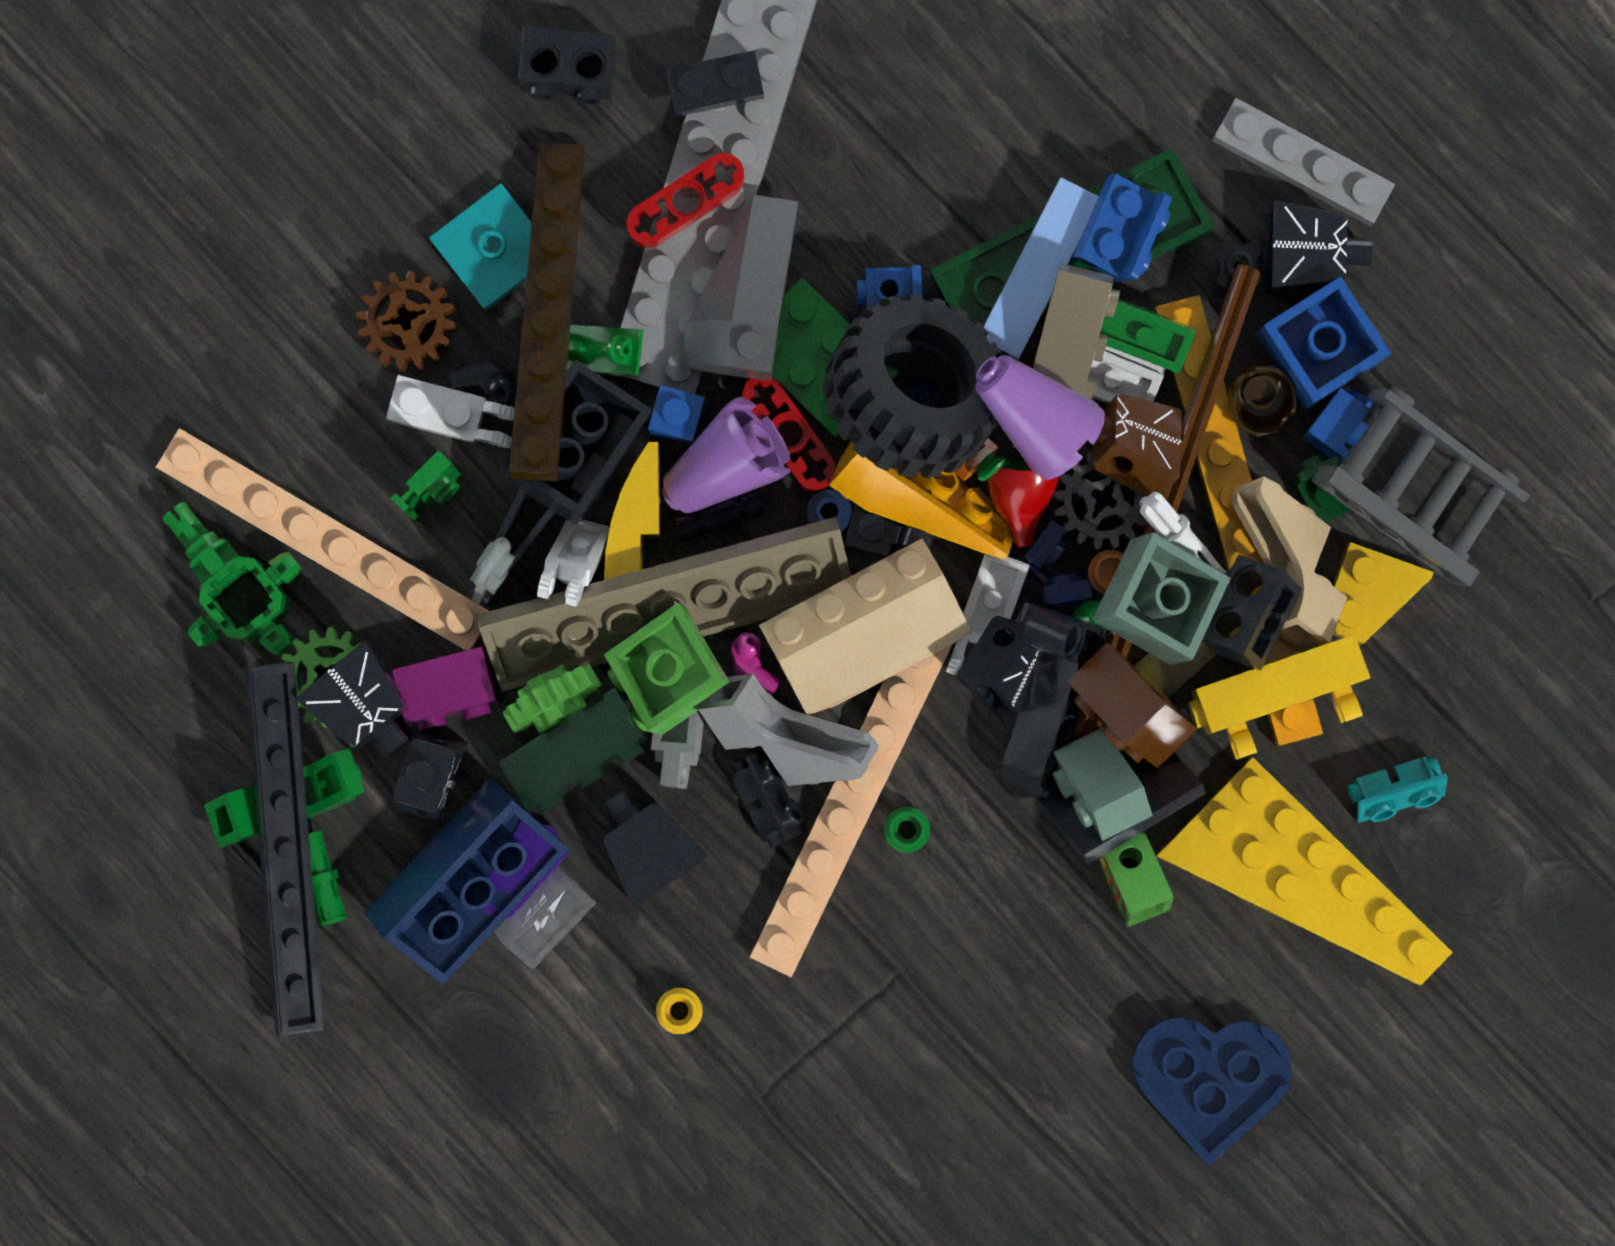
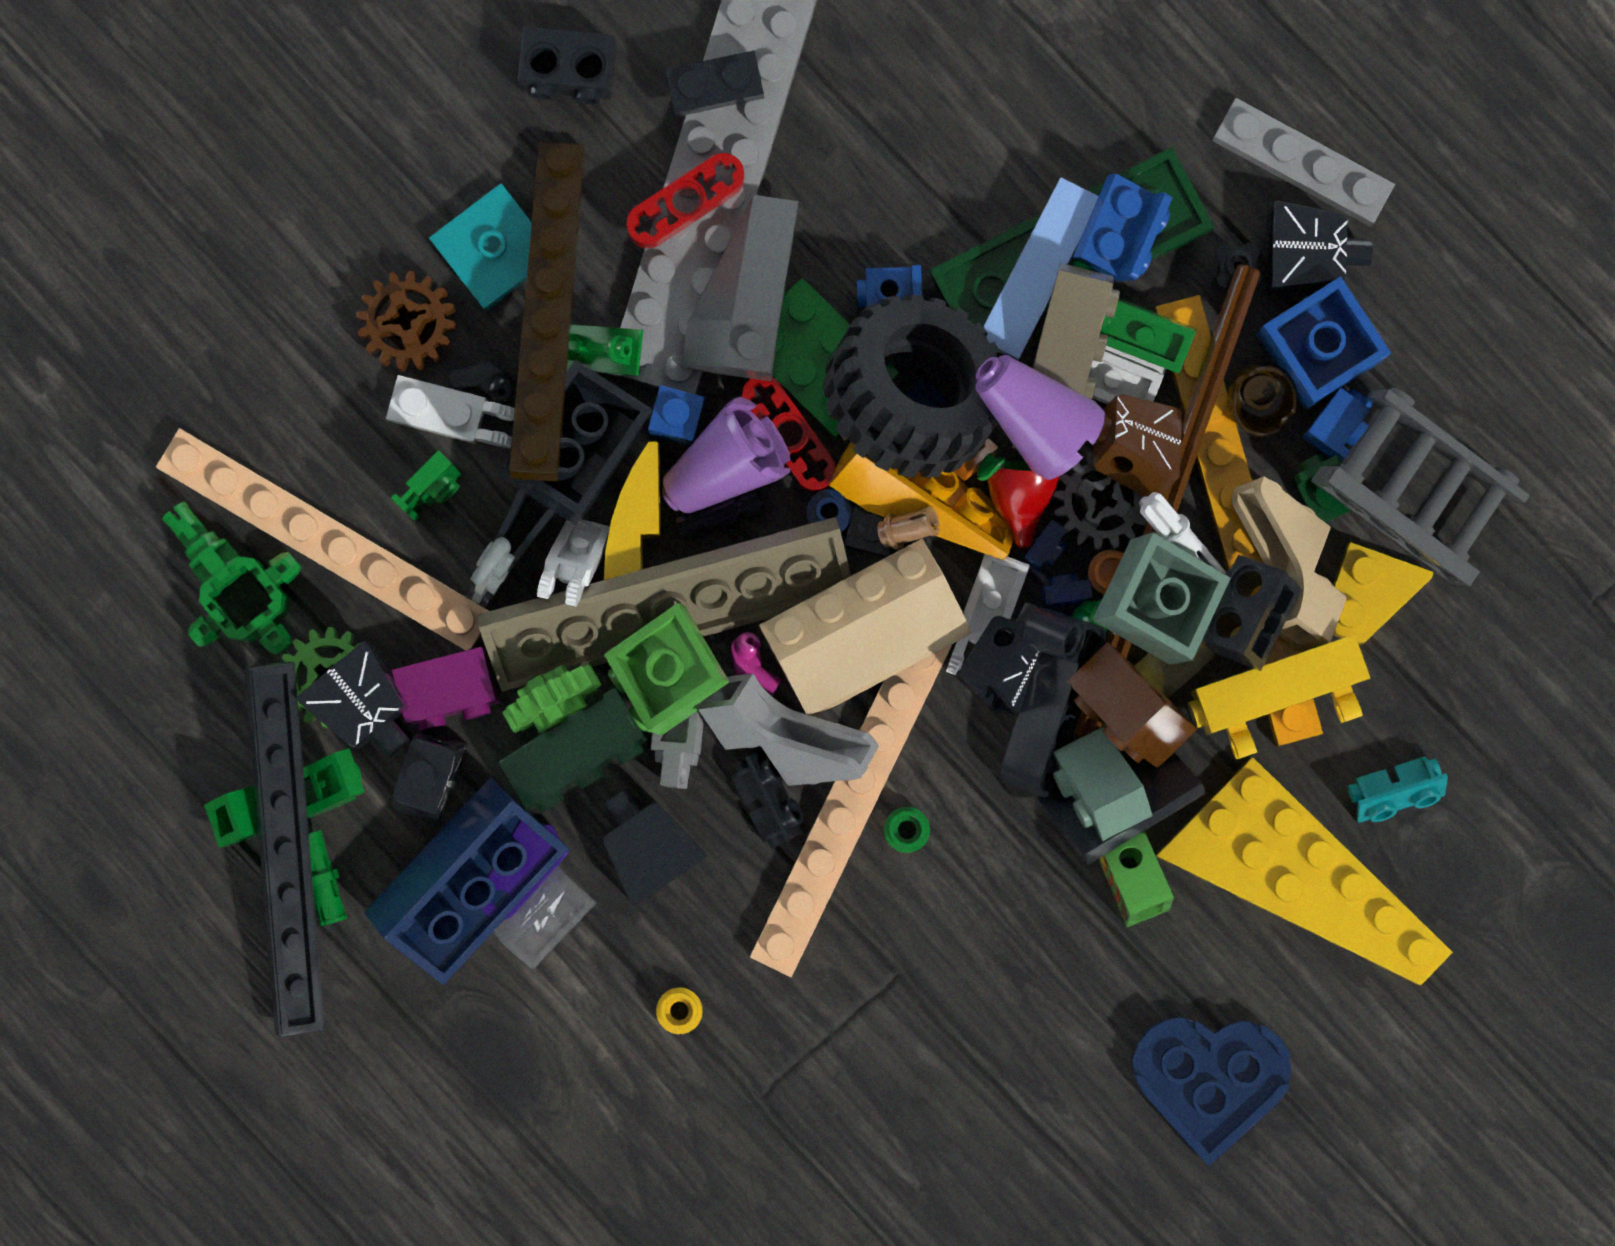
none -> medium nougat pin [877,506,940,550]

